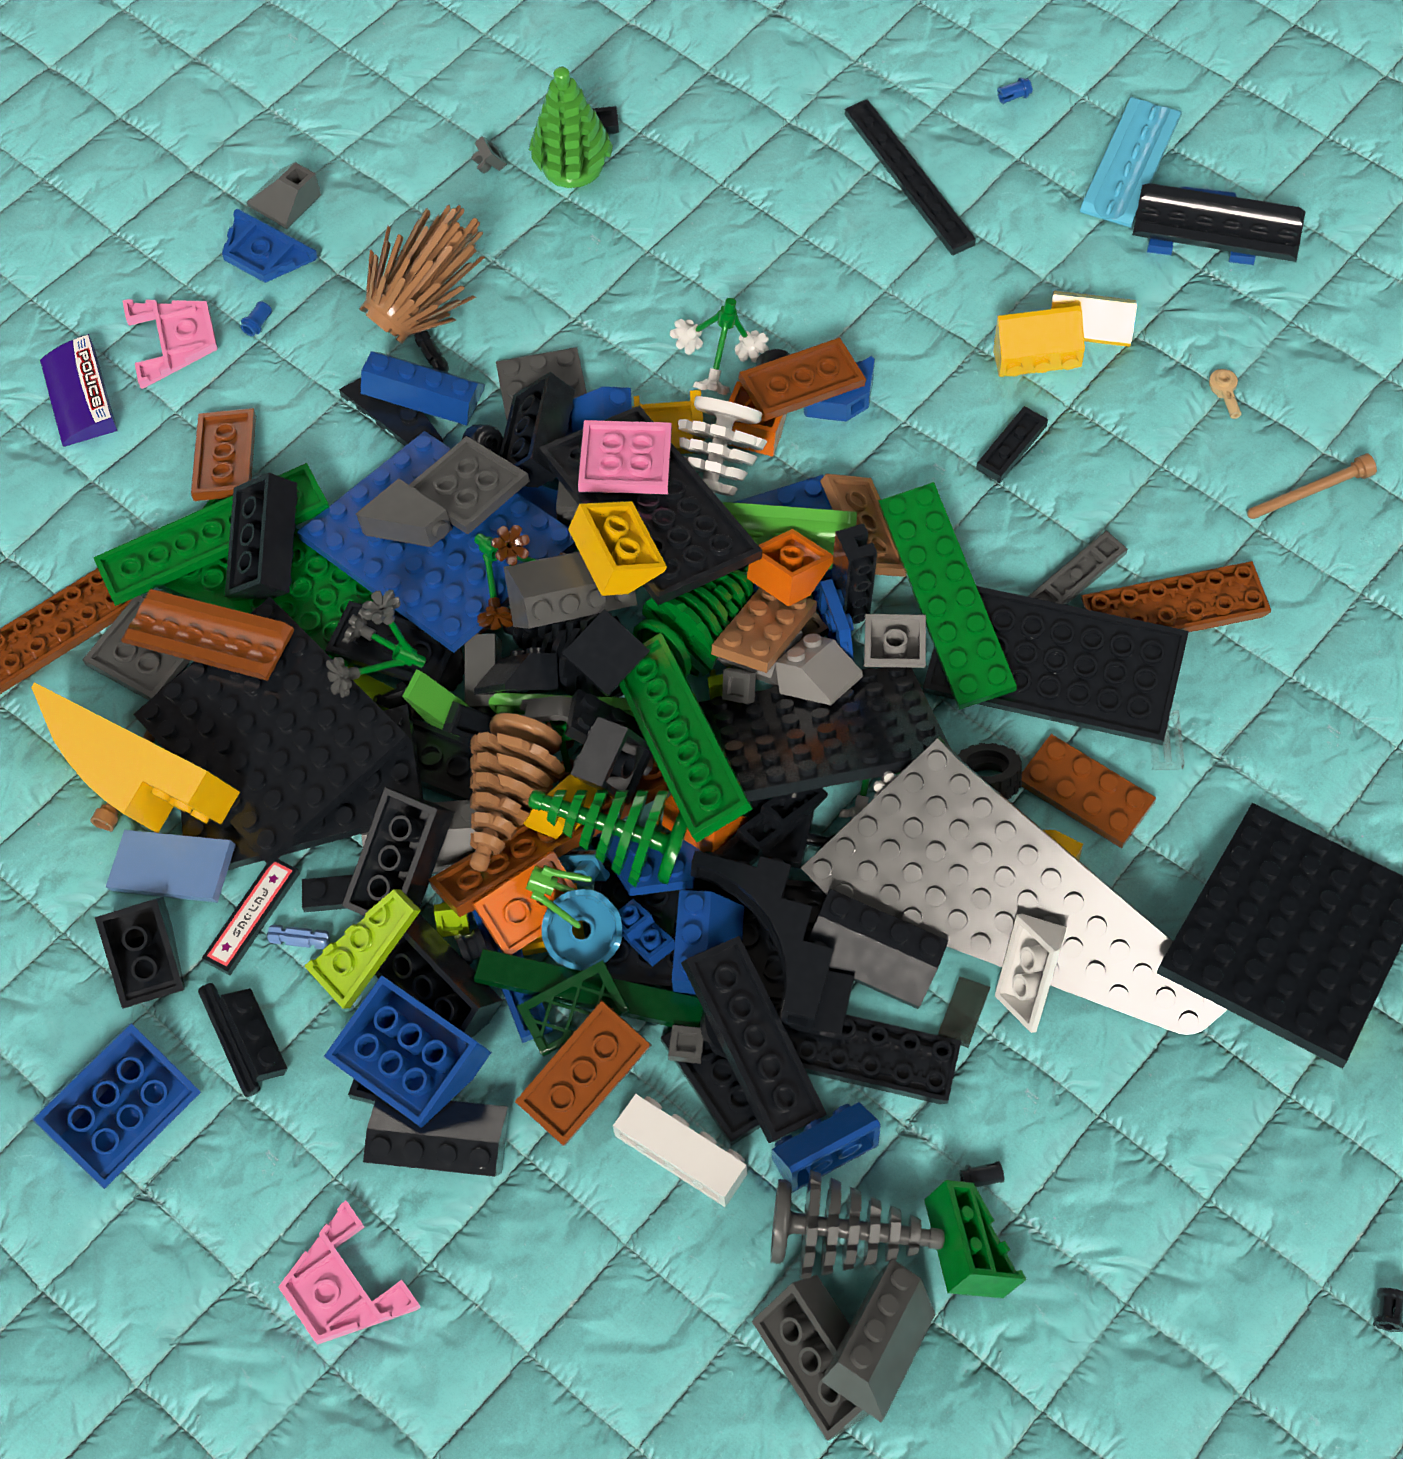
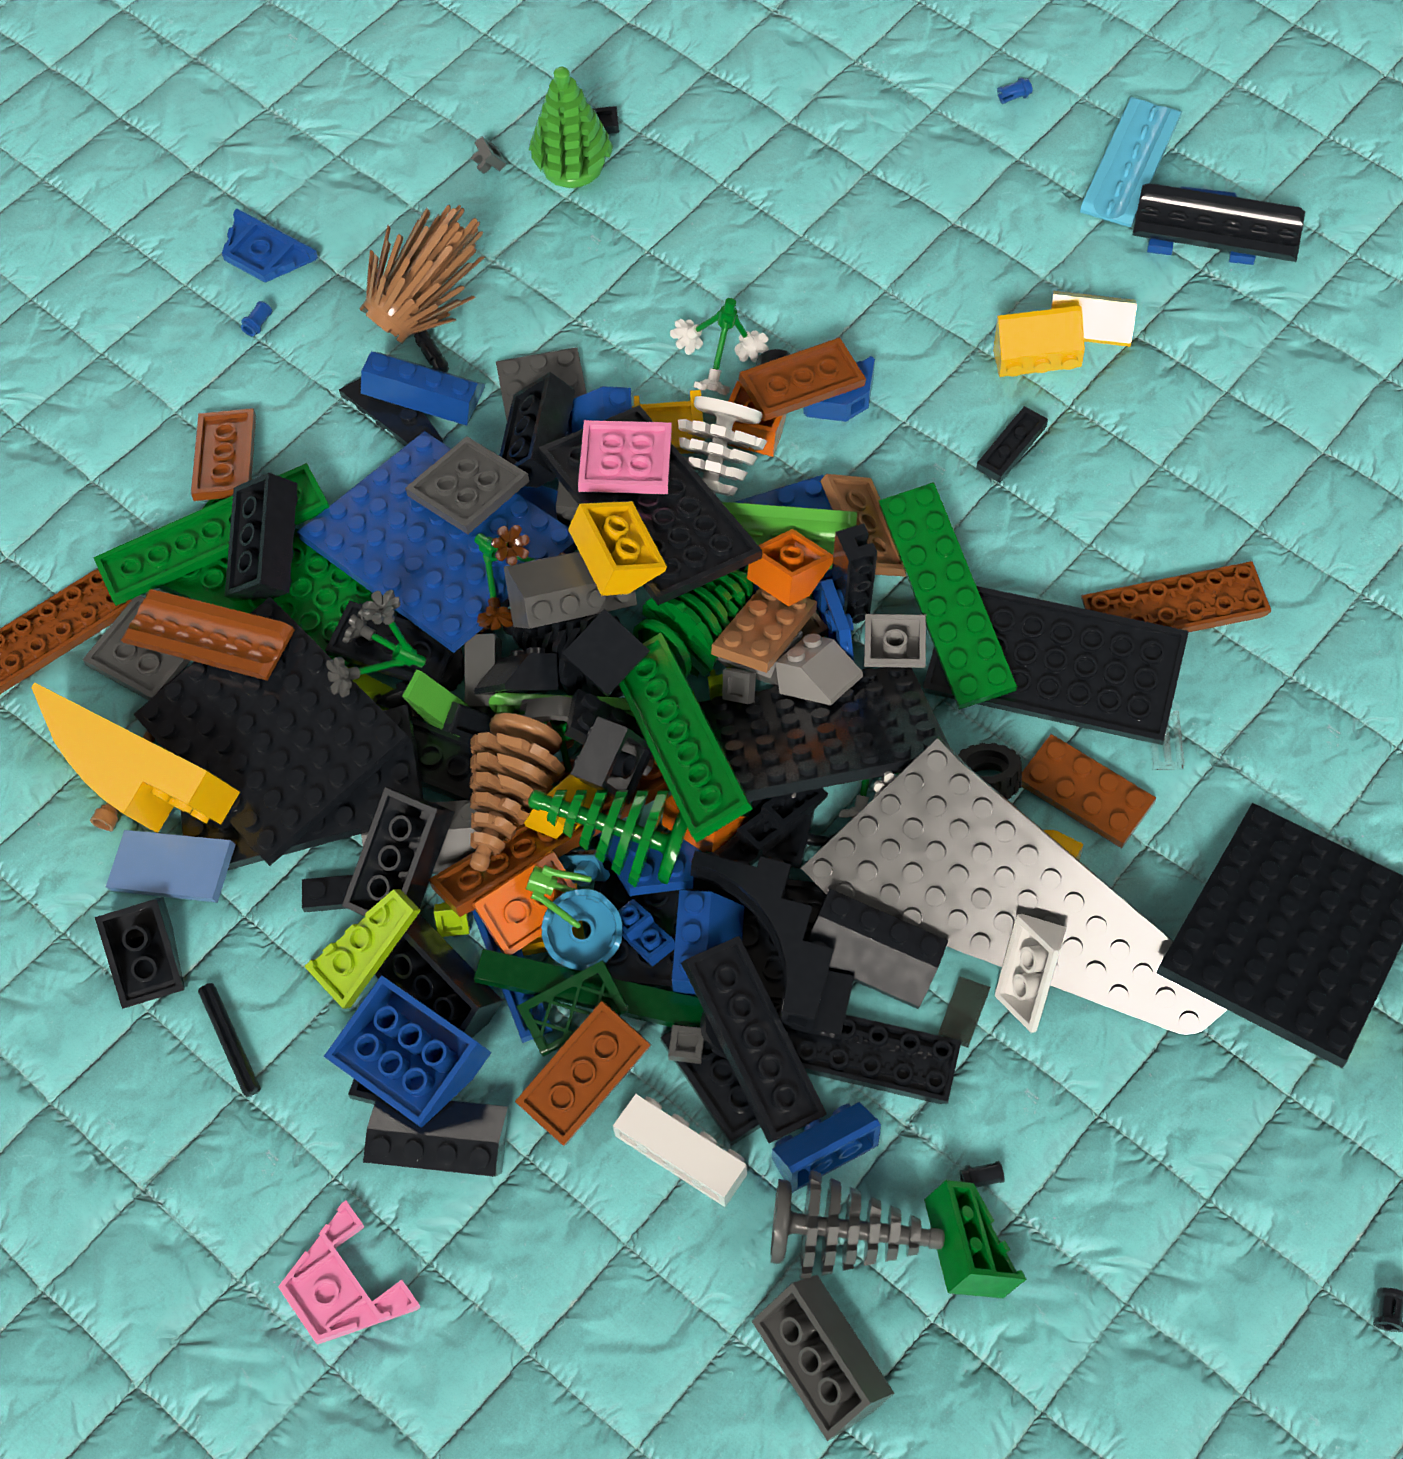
blue slope [31,1023,201,1189] -> none
dark purple slope [40,334,118,447] -> none
bright pink wing [122,299,218,389] -> none
tile [202,859,300,975] -> none
black plate [218,988,288,1082] -> none
dark grey slope [246,162,321,229] -> none
medium blue axle [267,925,330,949] -> none
dark grey slope [356,478,452,547] -> none
black wheel [455,927,487,965] -> none
black head [462,424,503,455] -> none
dark grey slope [821,1259,936,1422] -> none
black tile [845,99,976,256] -> none
dark grey plate [1027,530,1128,605] -> none
tan plate [1209,369,1242,419] -> none
medium nougat piece [1247,453,1377,519] -> none

